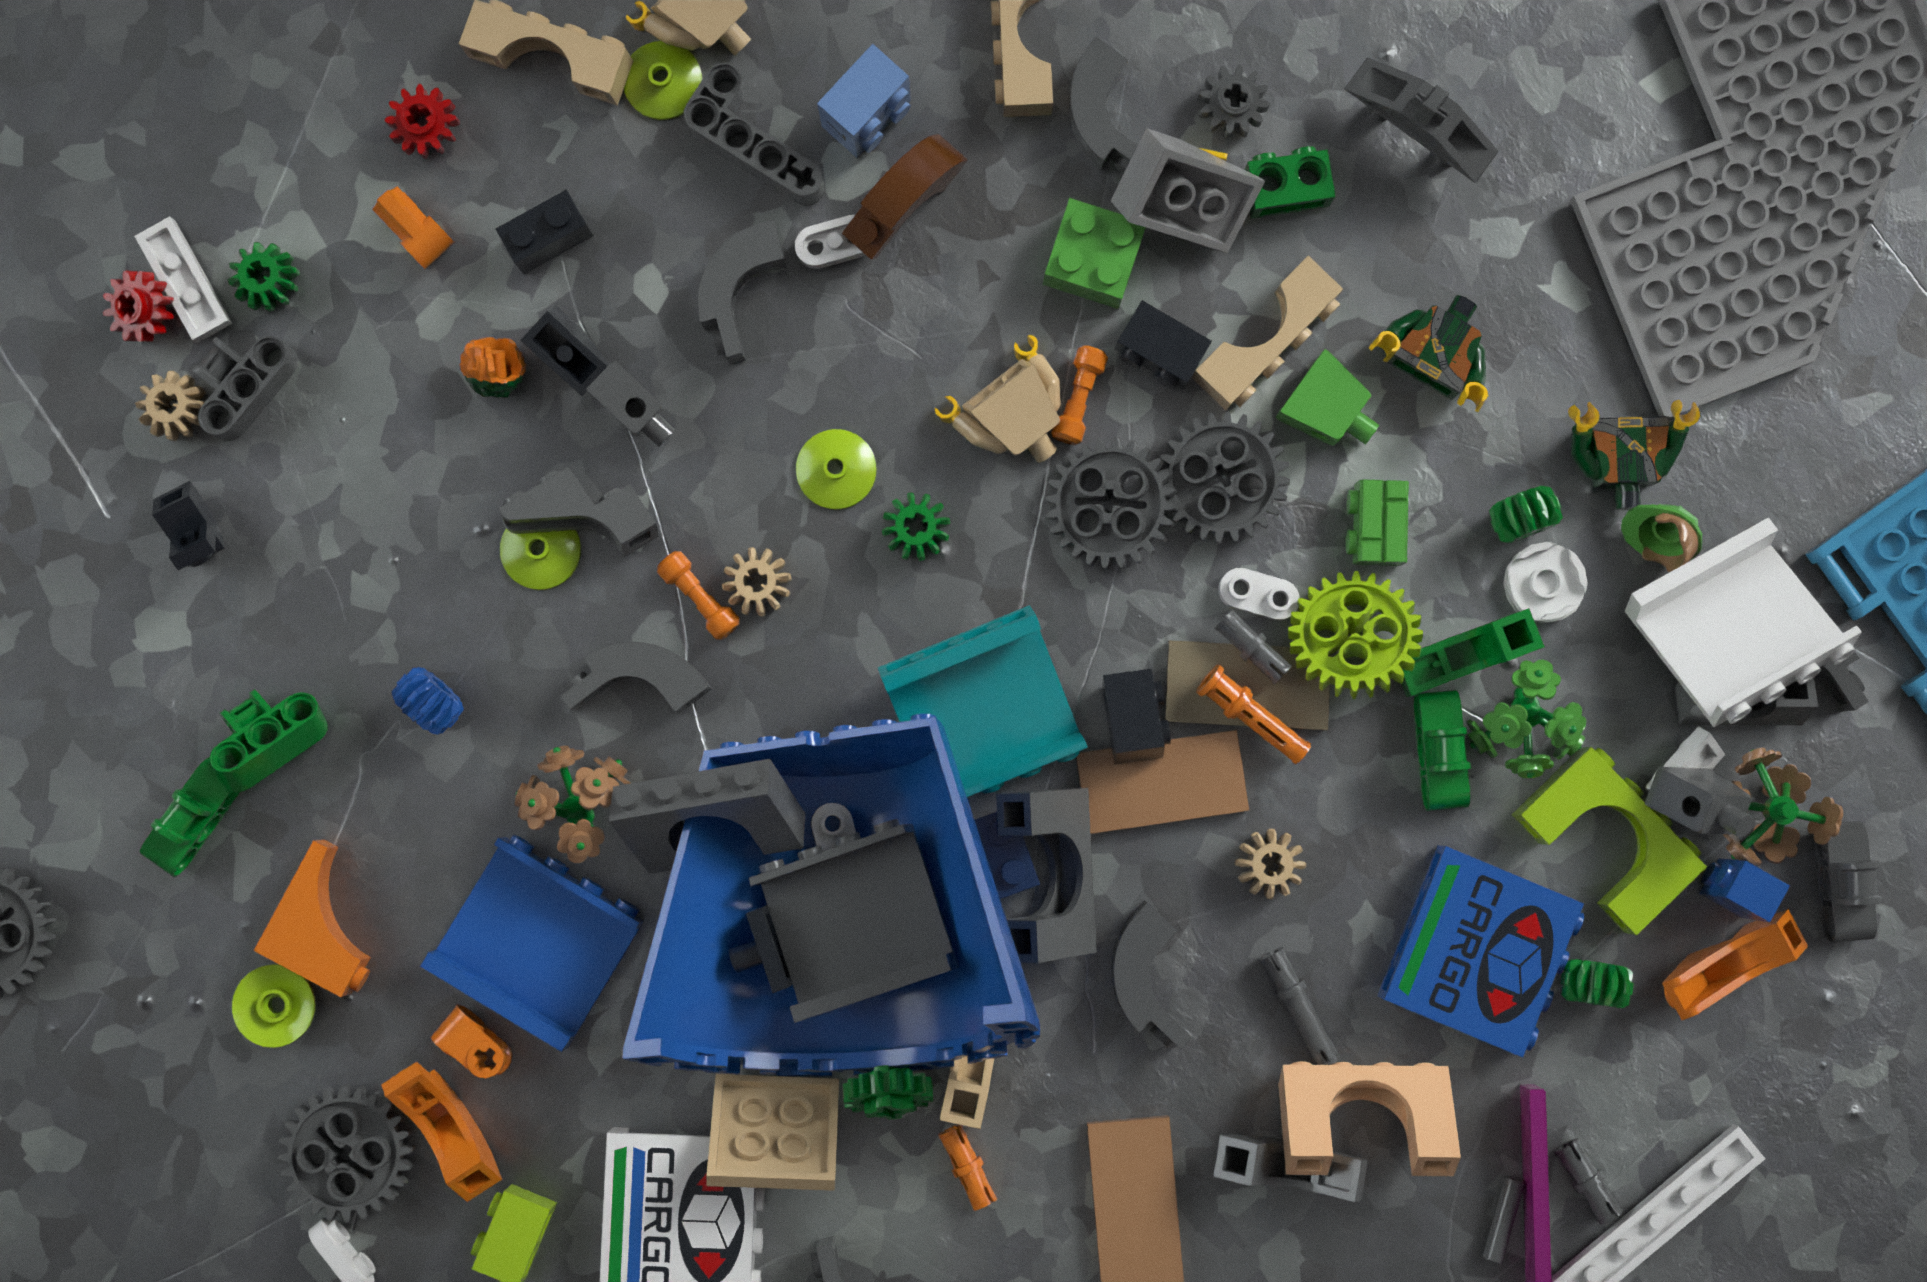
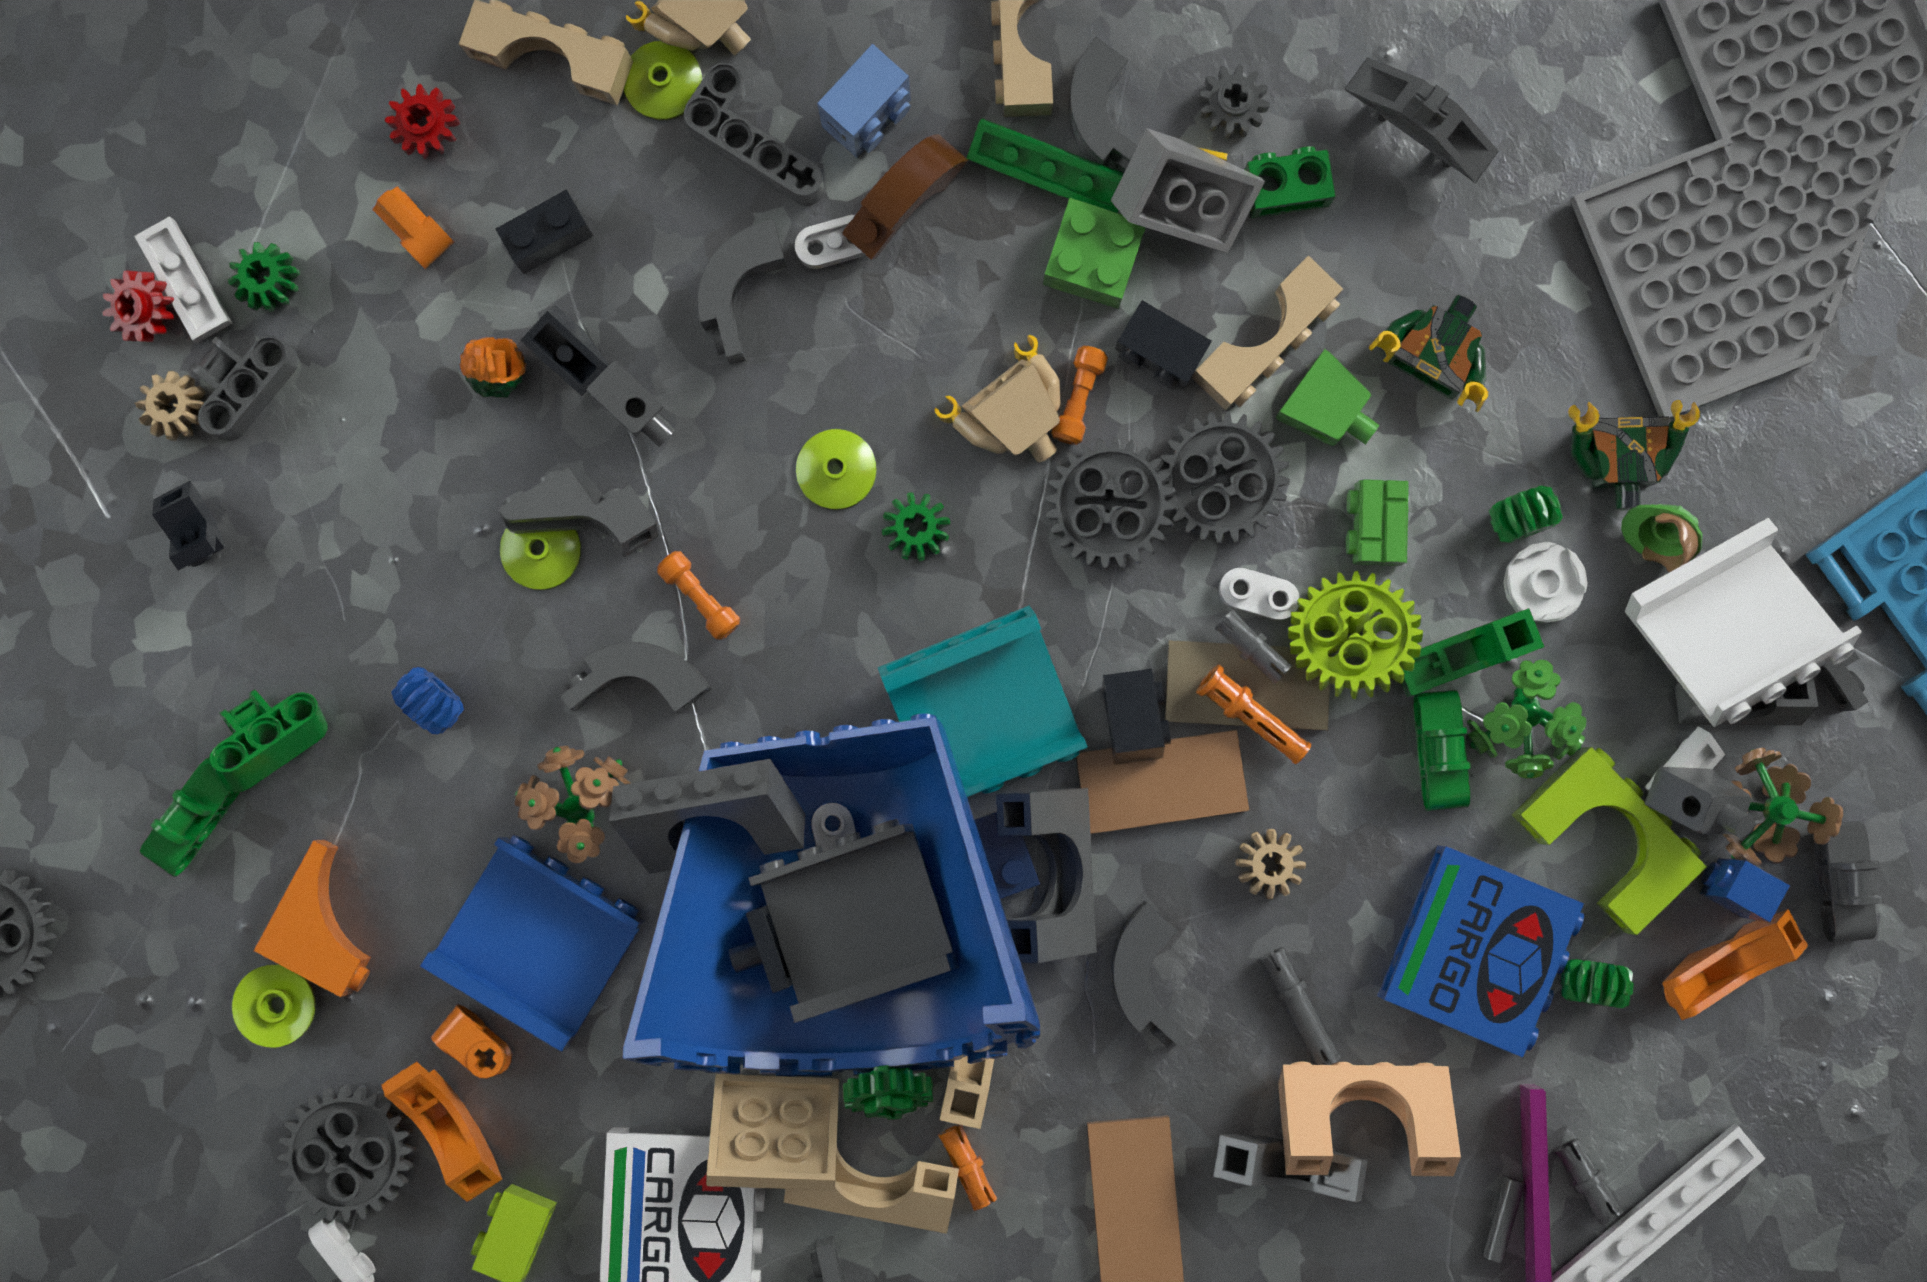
tan gear [722,547,792,617] -> none
none -> tan arch [783,1148,959,1234]
none -> green plate [966,118,1124,213]

